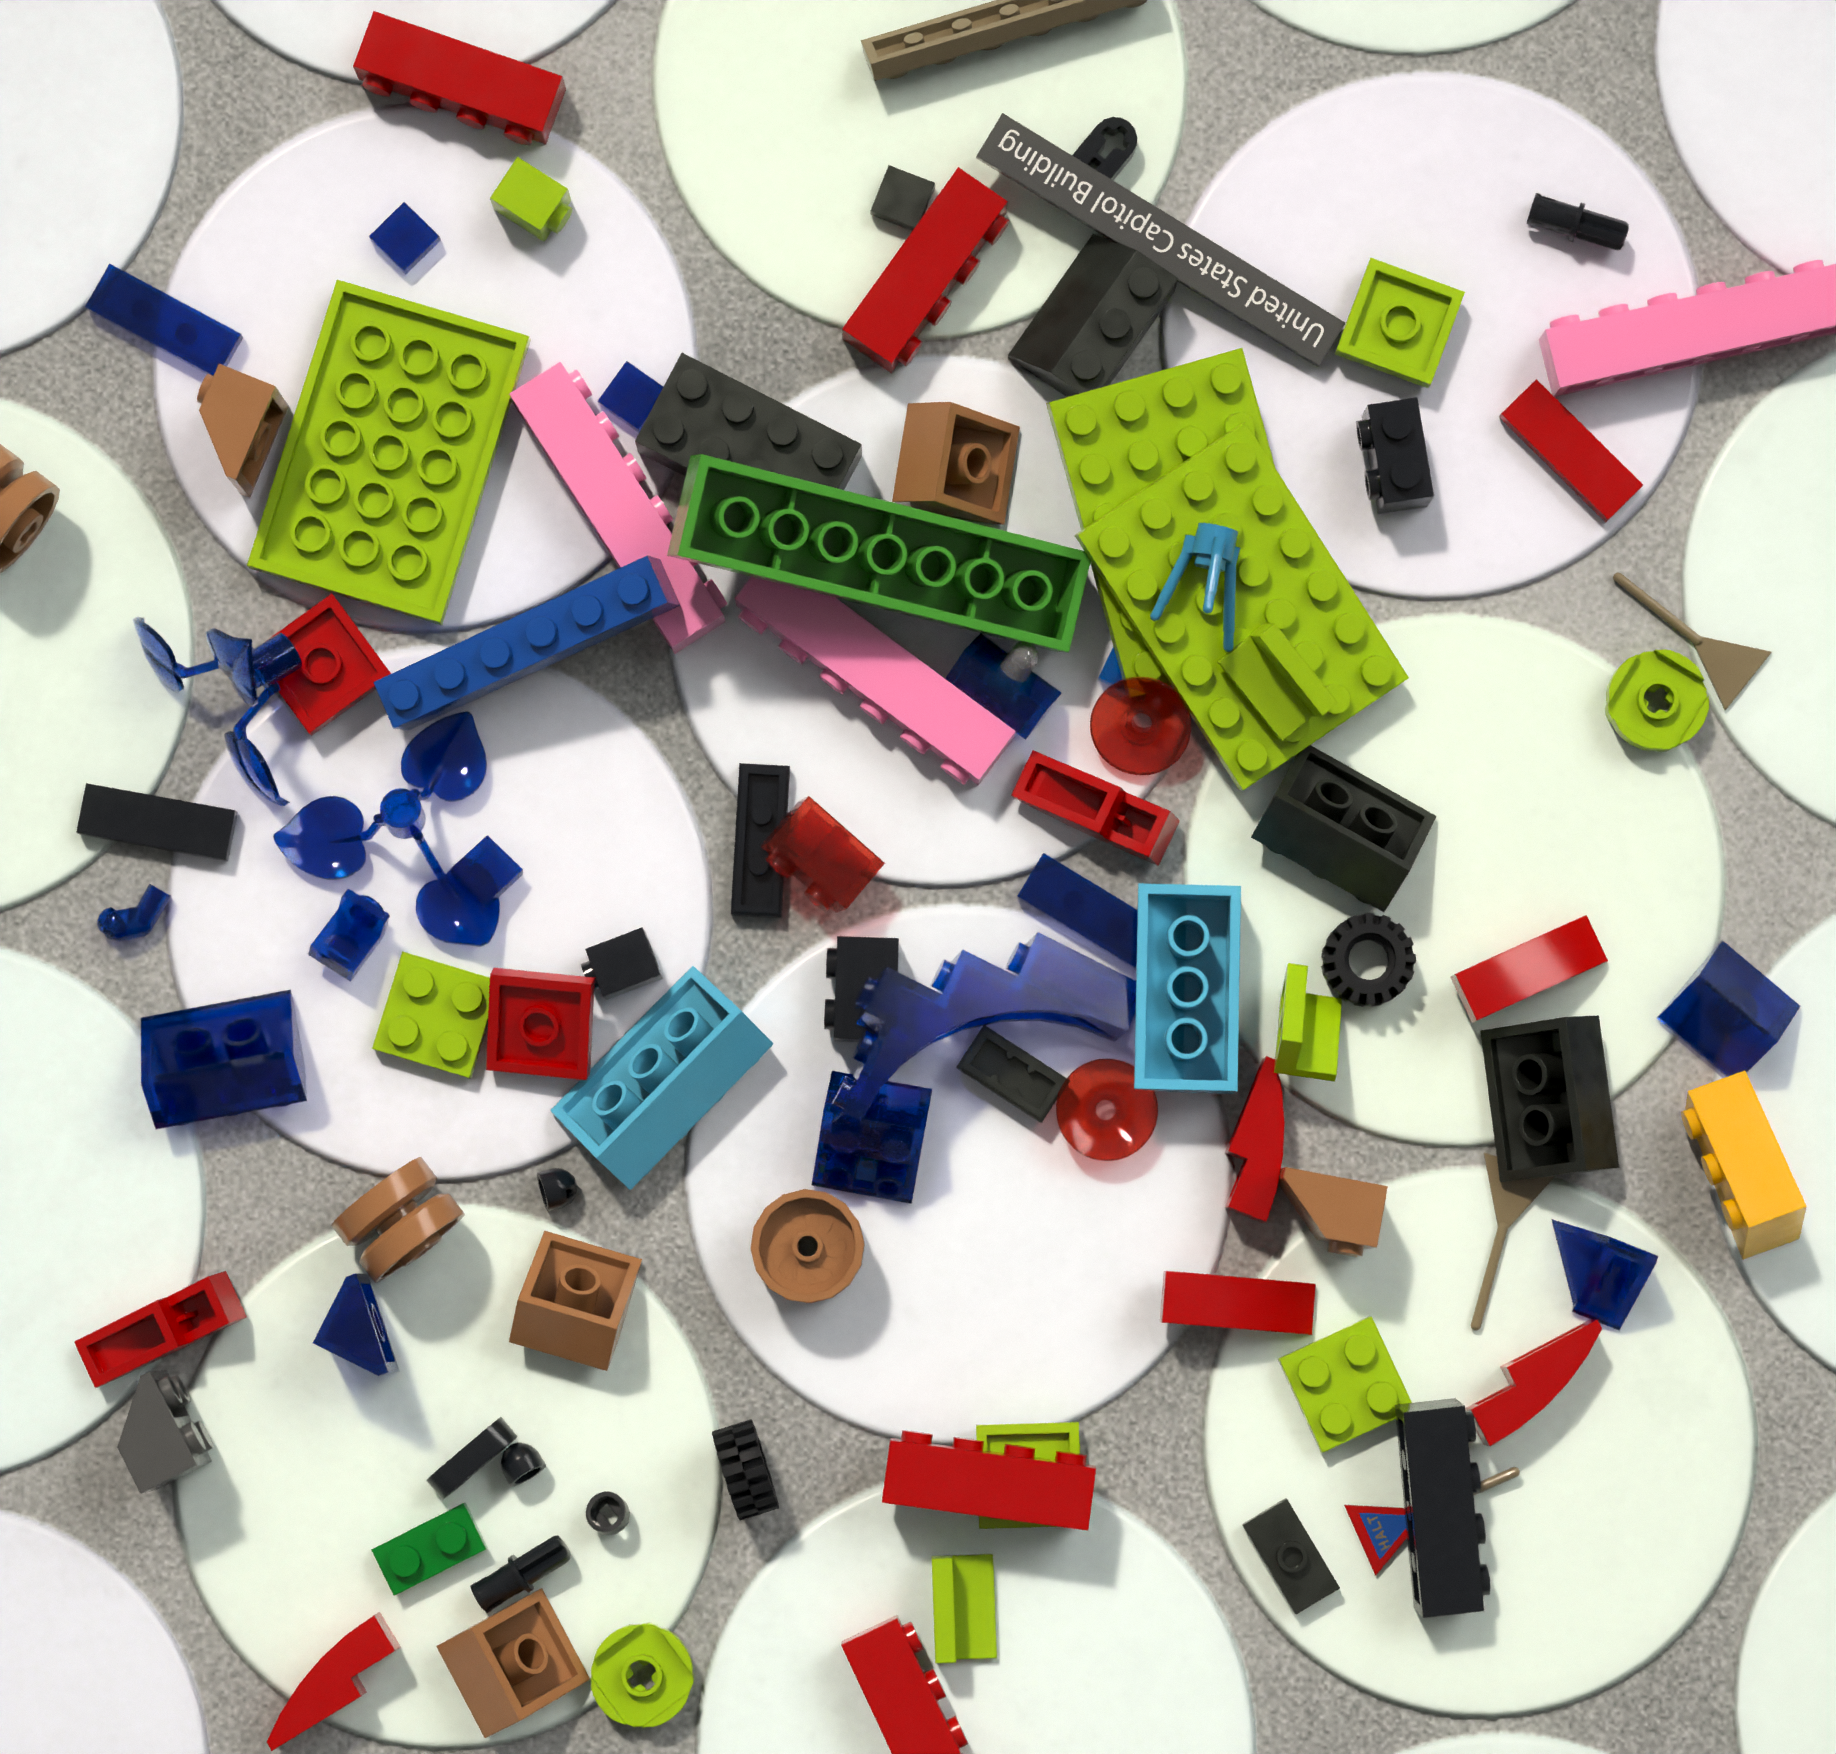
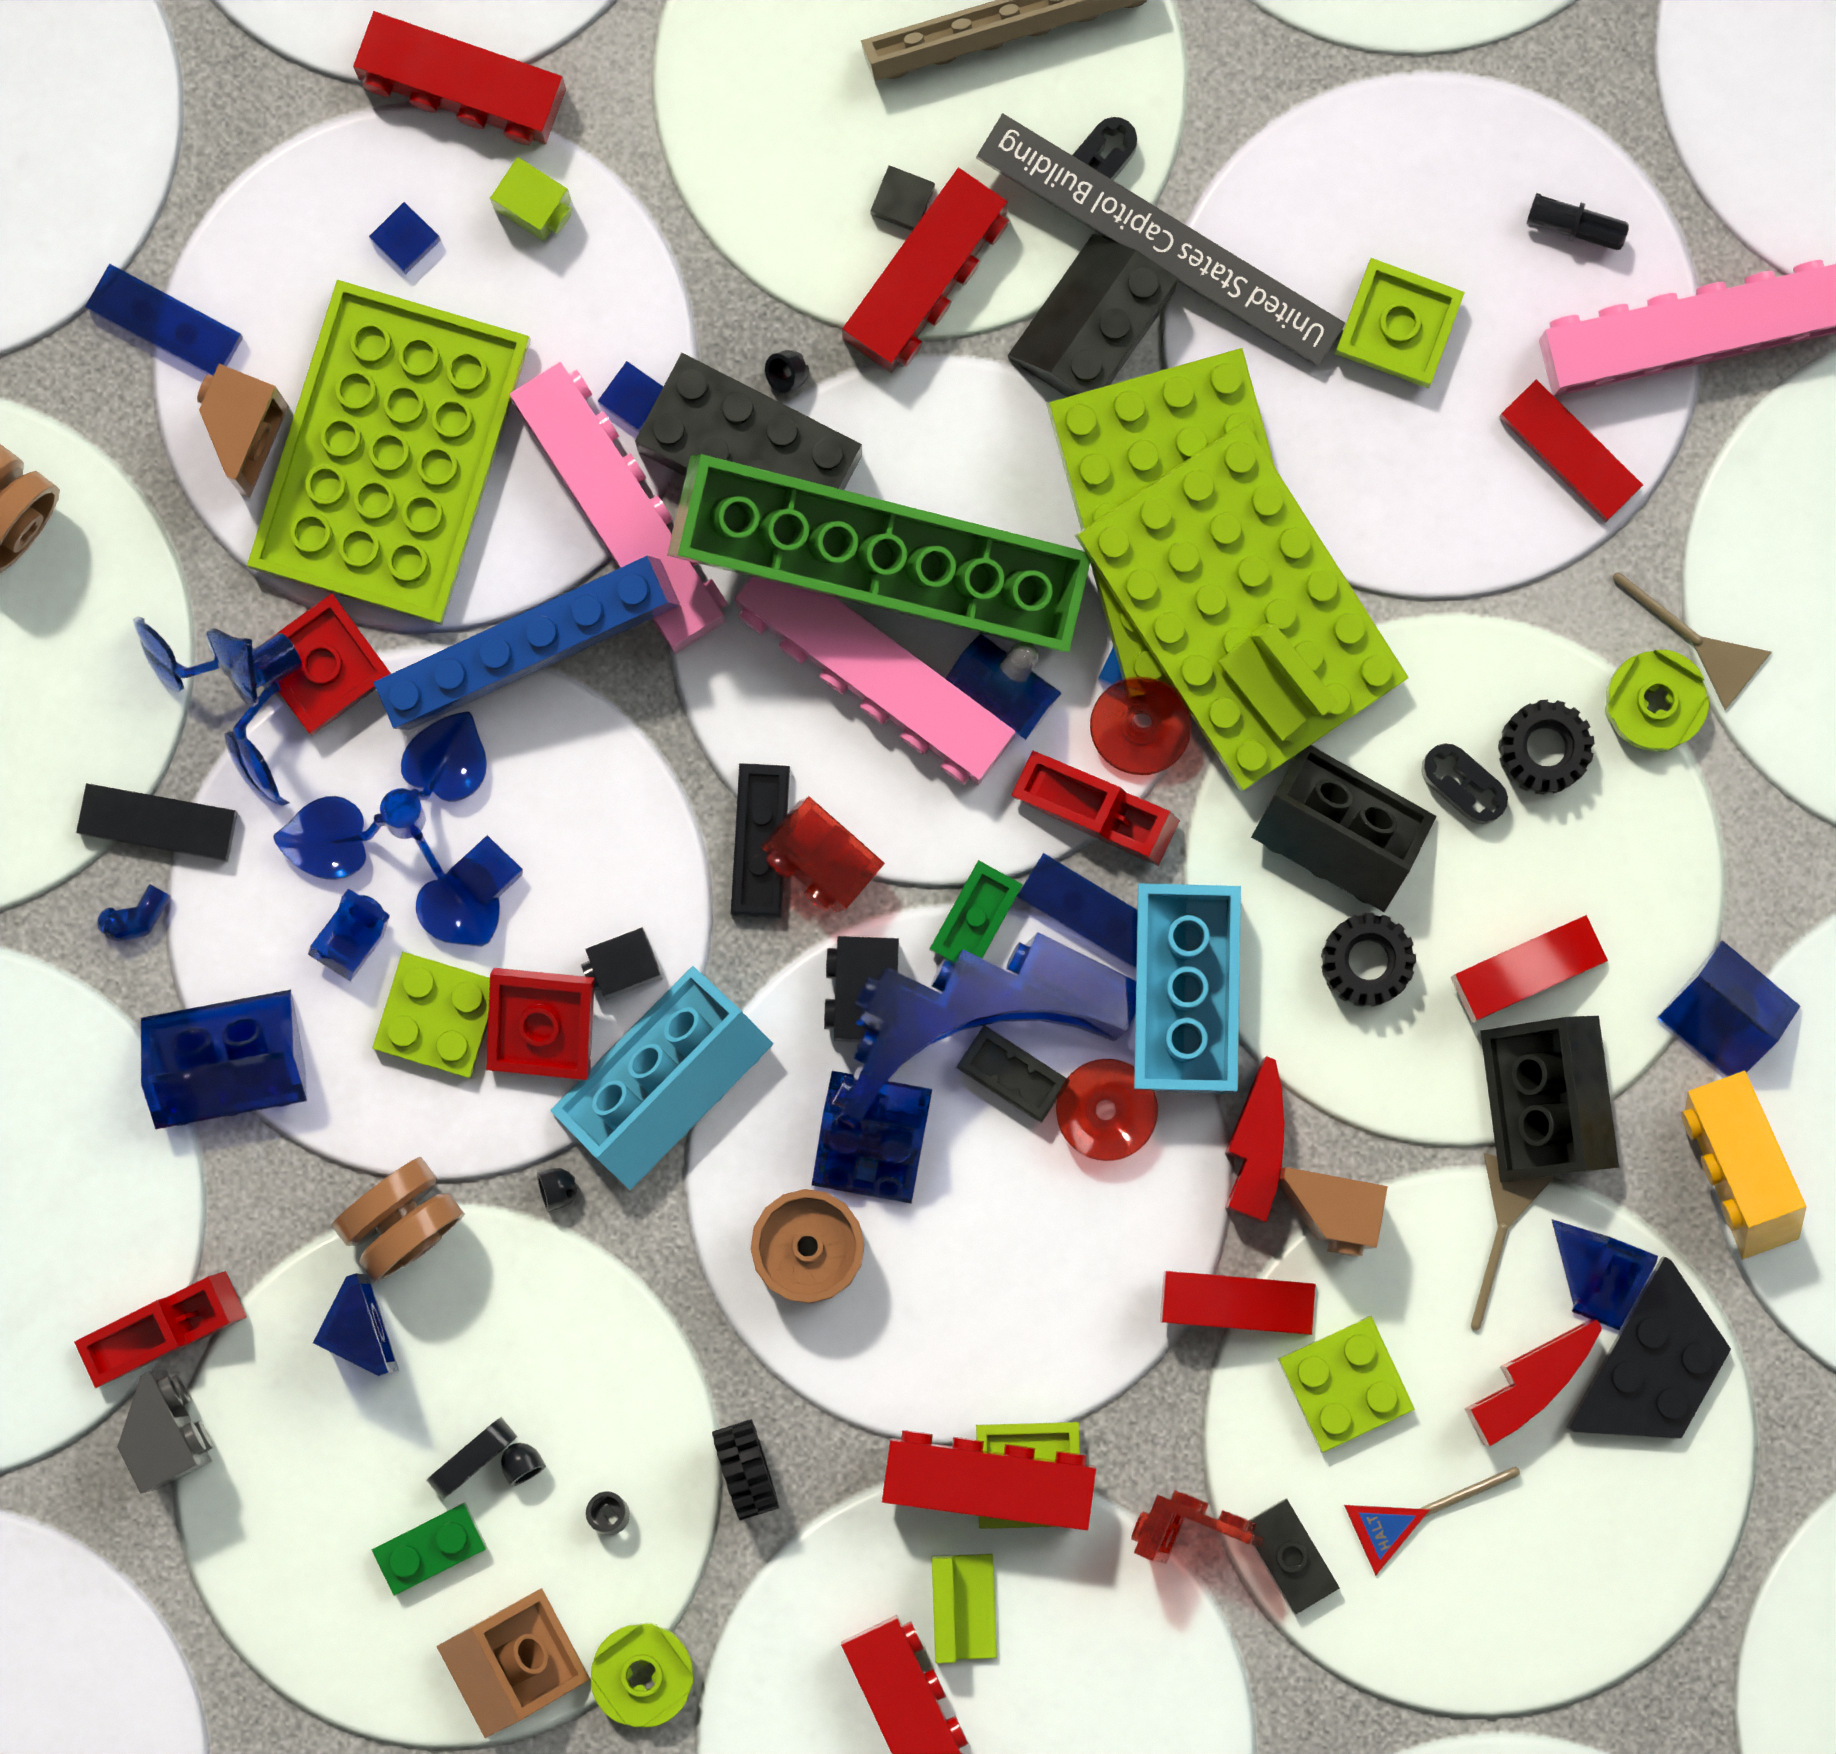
red slope [267,1612,401,1751] -> none
black axle [470,1535,571,1613] -> none
medium nougat slope [509,1231,642,1371] -> none
medium nougat slope [892,402,1020,525] -> none
dark azure plant [1150,523,1240,652] -> none
lime panel [1274,963,1342,1082] -> none
black brick [1356,397,1434,514] -> none
black brick [1395,1398,1490,1618] -> none
none -> black hinge [765,350,809,393]
none -> green plate [929,860,1023,975]
none -> clear red bracket [1131,1490,1264,1564]
none -> black beam [1421,743,1508,824]
none -> black tyre [1498,699,1595,795]
none -> black wing [1566,1257,1731,1438]

